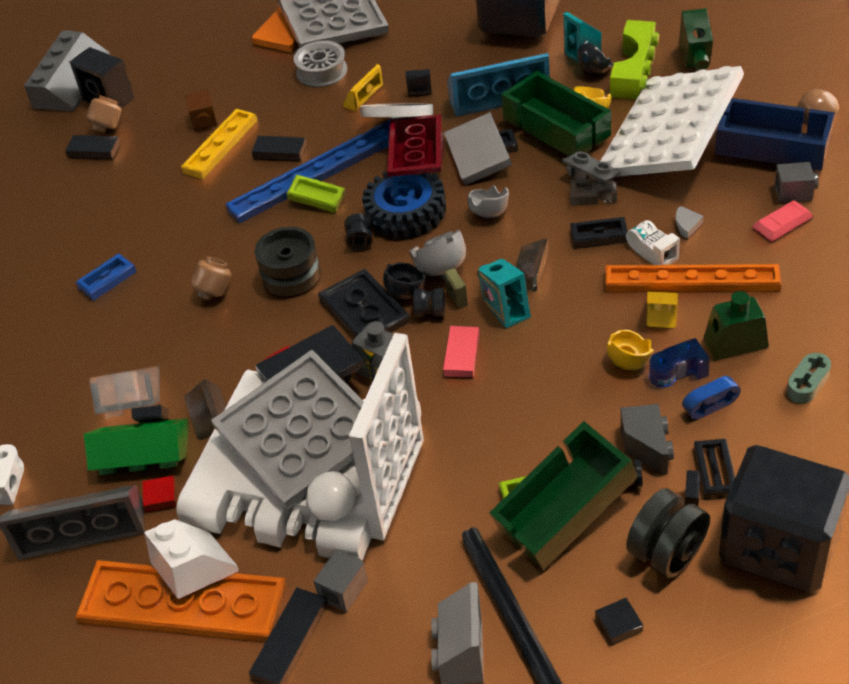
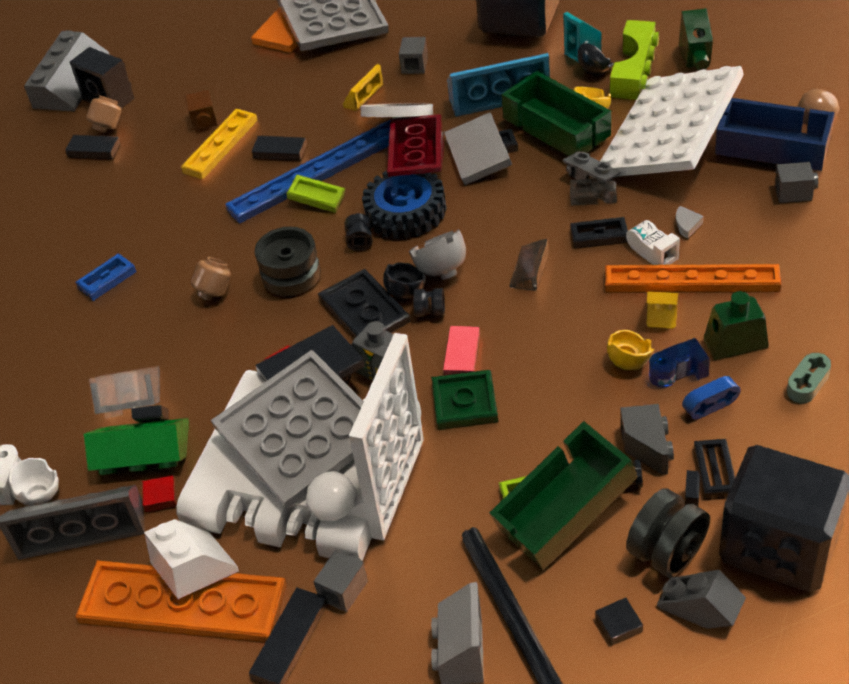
clear smoke slope [184,379,226,440] -> none
light grey wheel [294,41,347,87] -> none
black tile [406,69,432,96] -> none
olive tile [444,268,468,309] -> none
light grey hair [467,186,509,218] -> none
teal torso [477,259,531,328] -> none
coral tile [752,200,813,242] -> none
none -> white hair [8,458,59,506]
none -> dark grey brick [399,37,428,74]
none -> dark green tile [431,370,499,430]
none -> dark grey slope [657,570,746,629]

